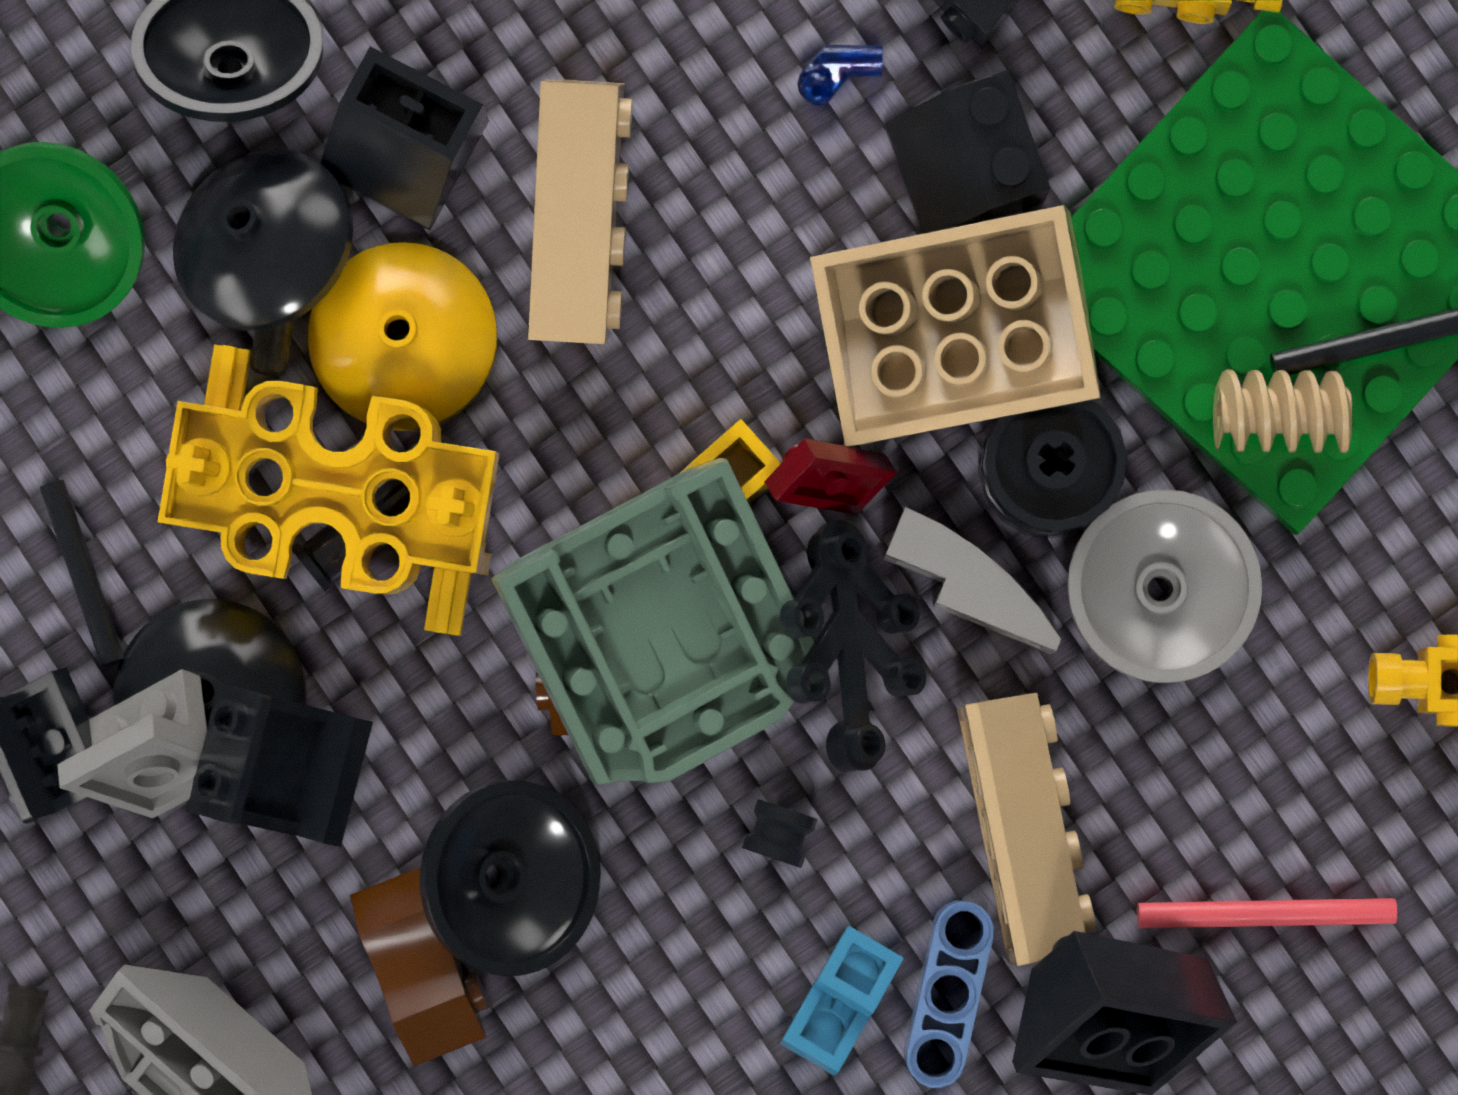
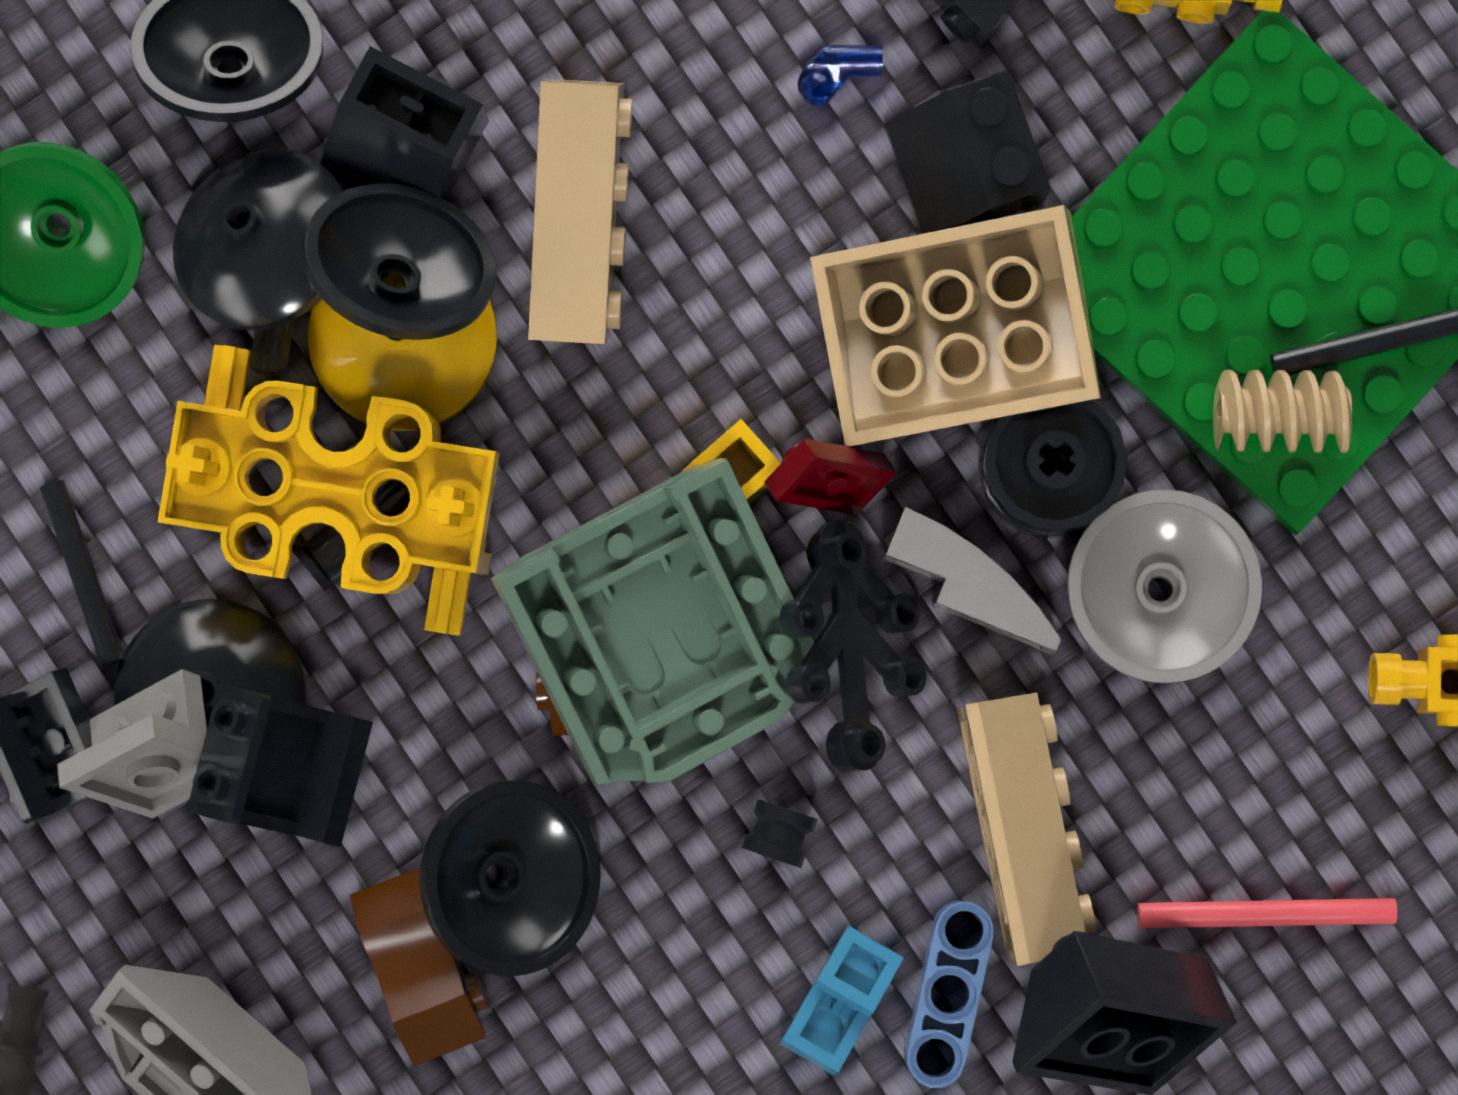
none -> black dish [303,184,496,340]

